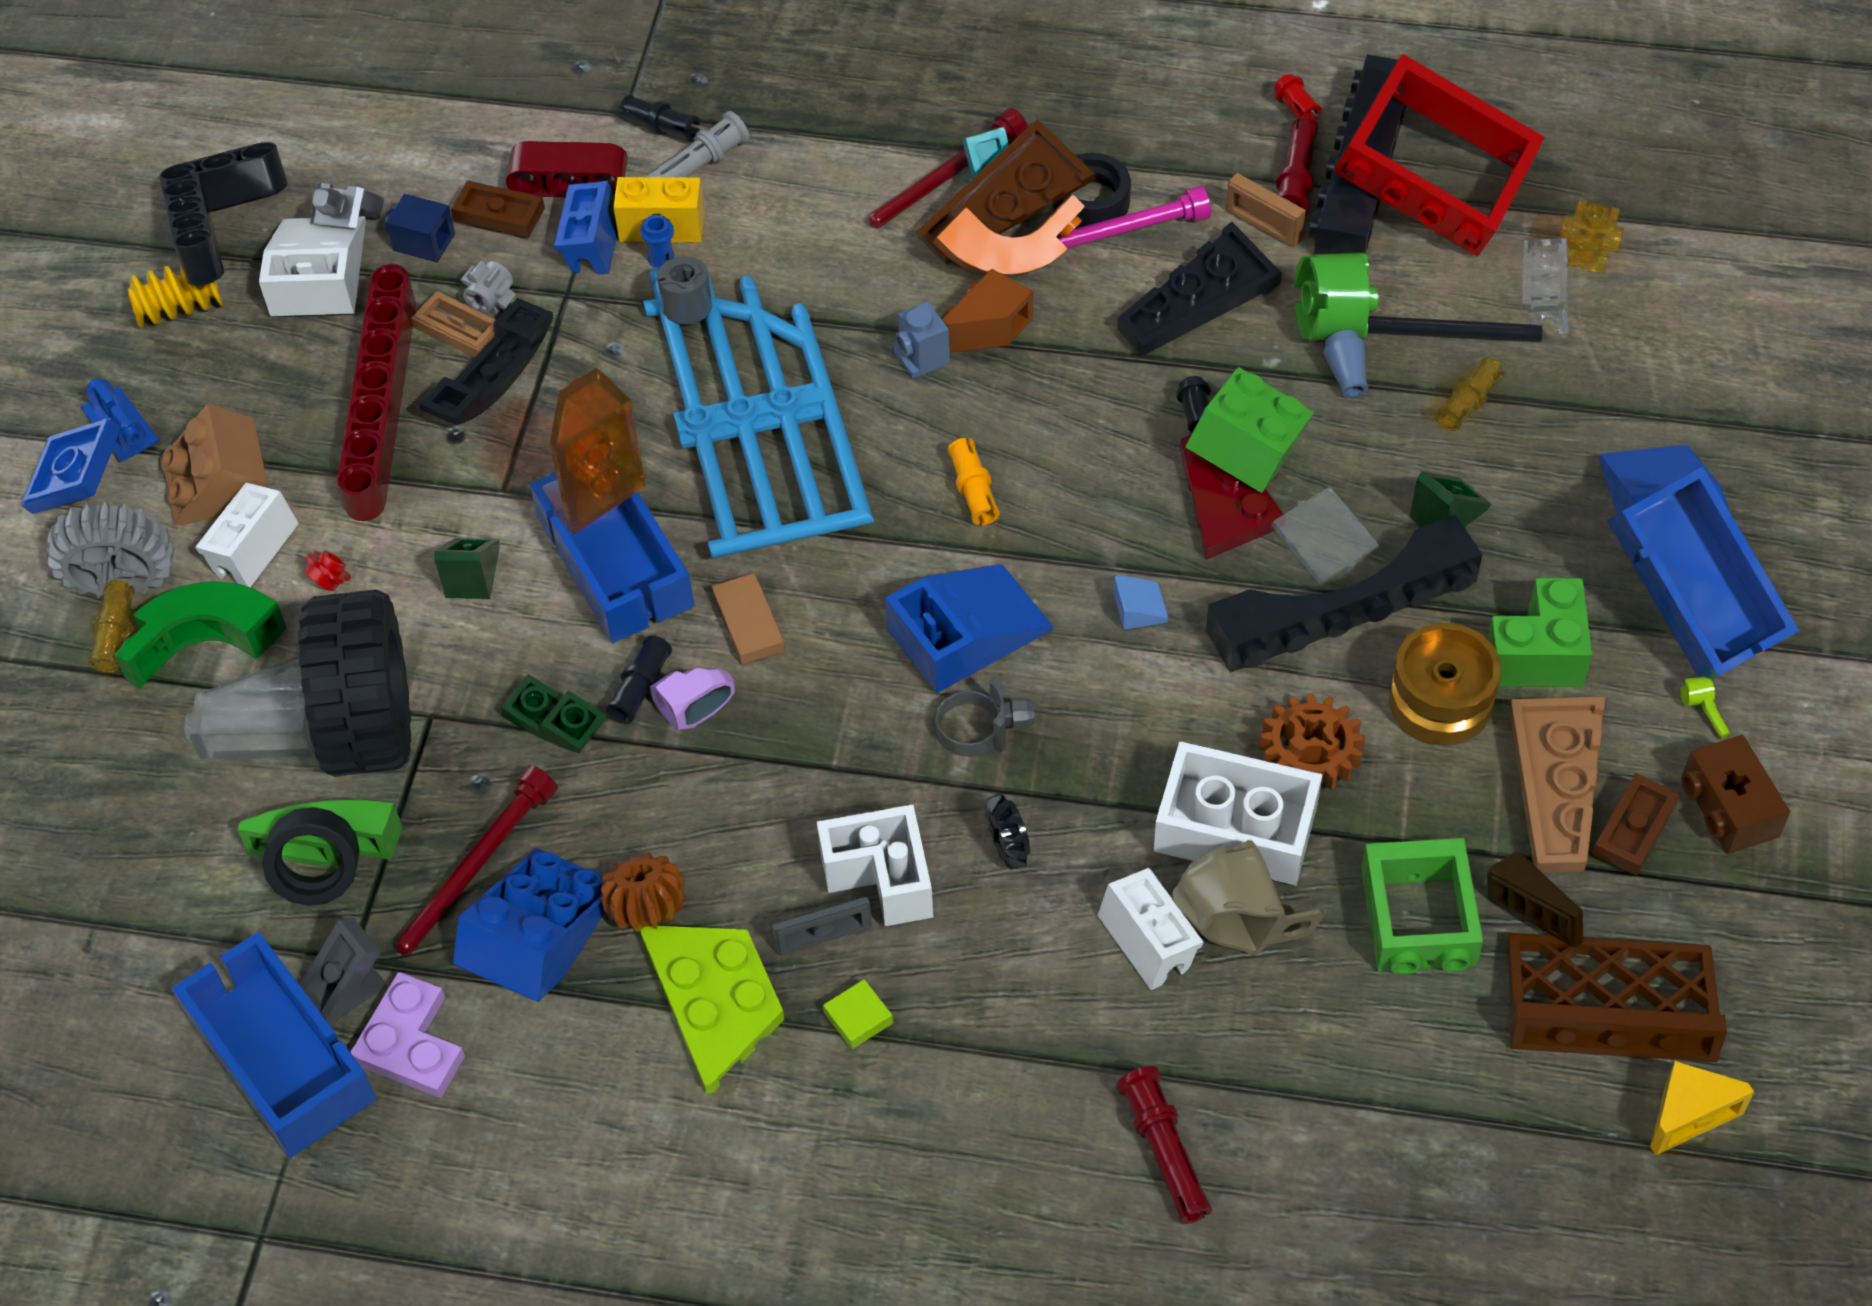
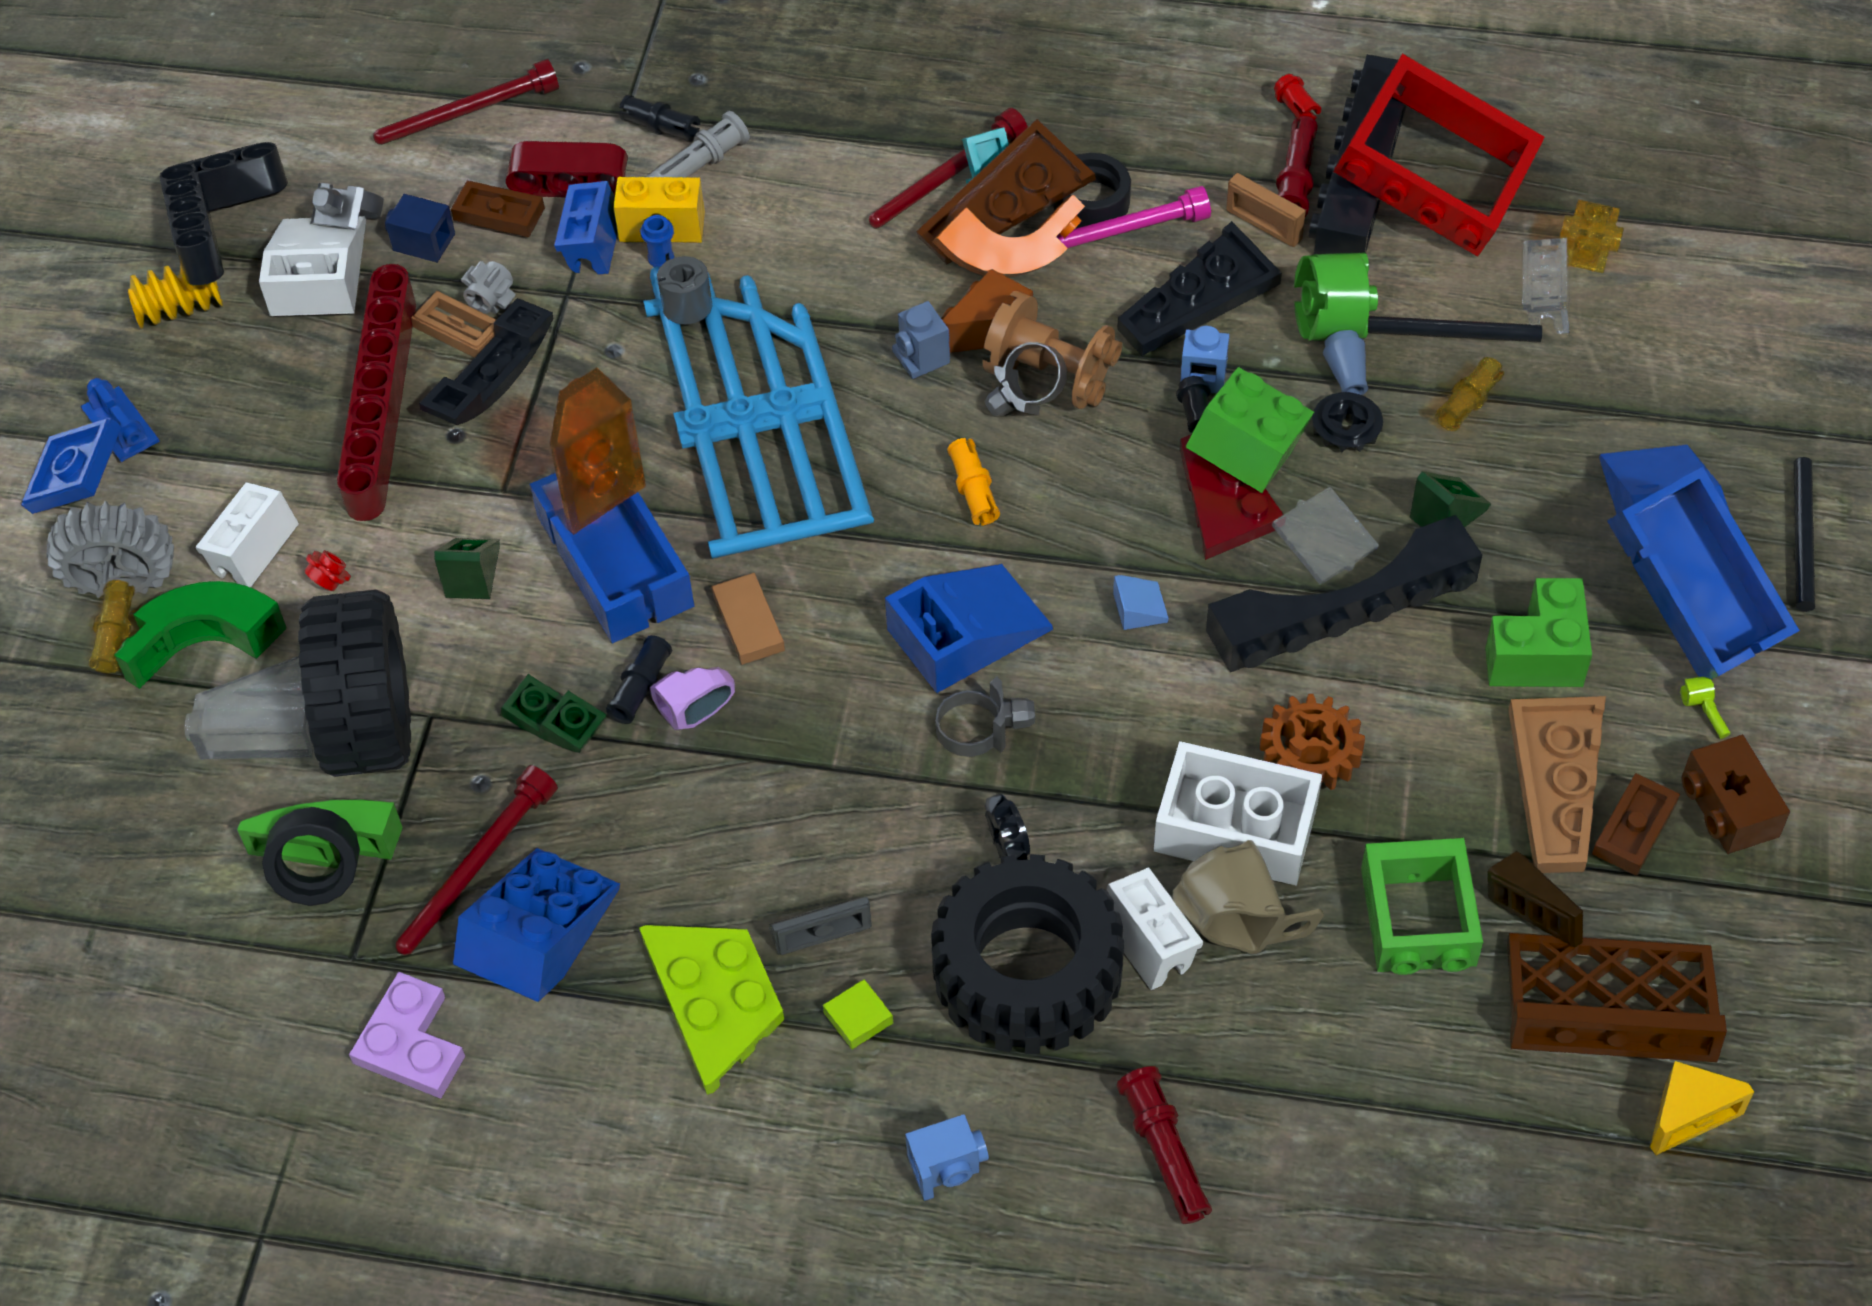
medium nougat slope [161,403,268,526] -> none
blue piece [172,931,377,1159] -> none
dark grey slope [300,918,386,1025] -> none
dark orange gear [601,852,685,932] -> none
white brick [817,805,933,926] -> none
pearl gold wheel [1389,622,1501,746] -> none
none -> dark red piece [373,59,559,145]
none -> medium blue brick [905,1114,989,1201]
none -> black tyre [931,854,1124,1054]
none -> medium nougat piece [983,291,1122,409]
none -> flat silver piece [985,342,1067,417]
none -> medium blue brick [1181,326,1230,393]
none -> black gear [1312,392,1383,453]
none -> black bar [1794,457,1815,612]

